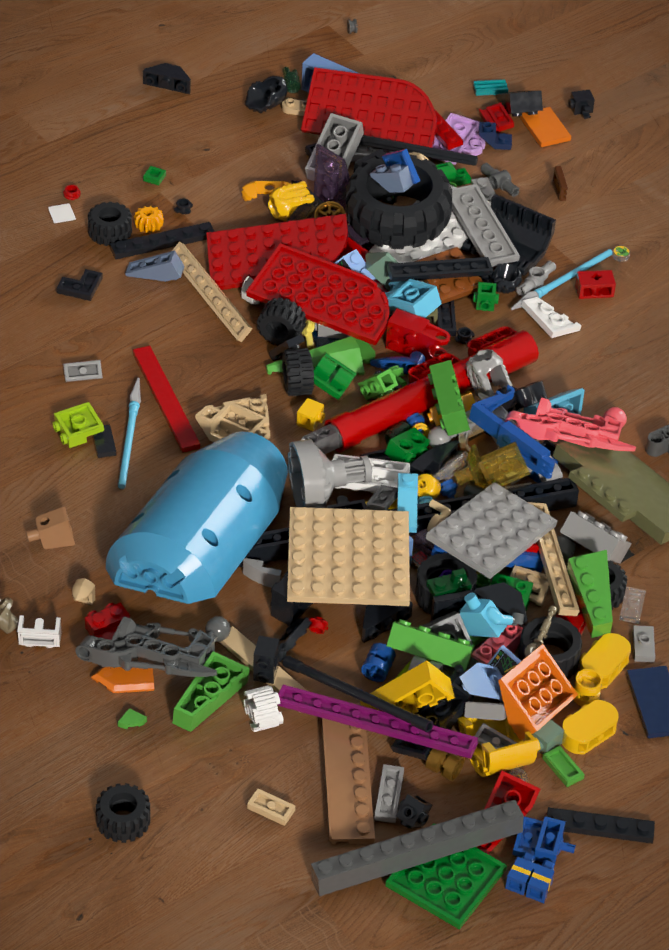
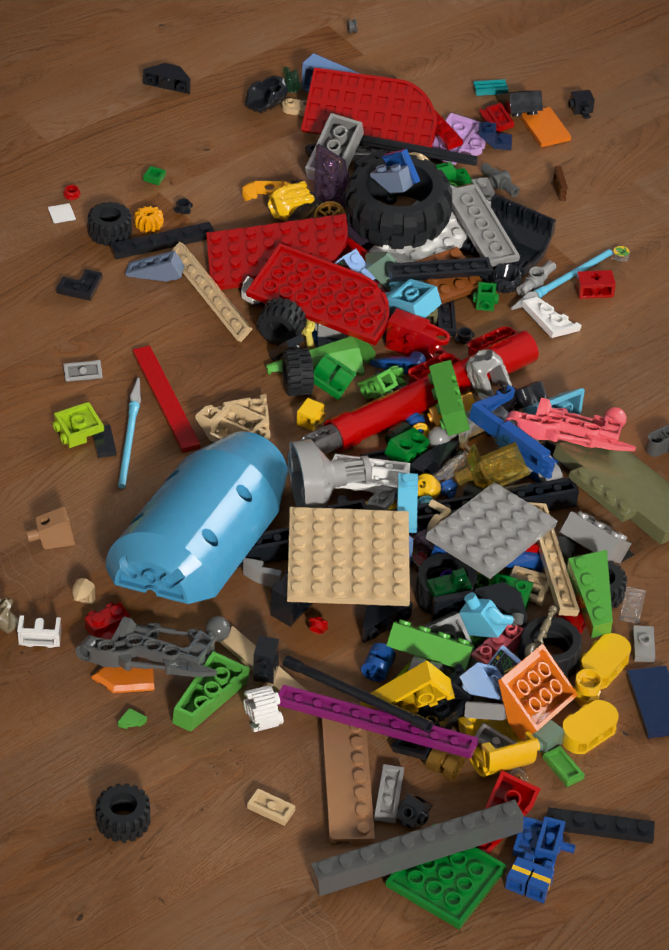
black hinge [278,617,312,662] -> none

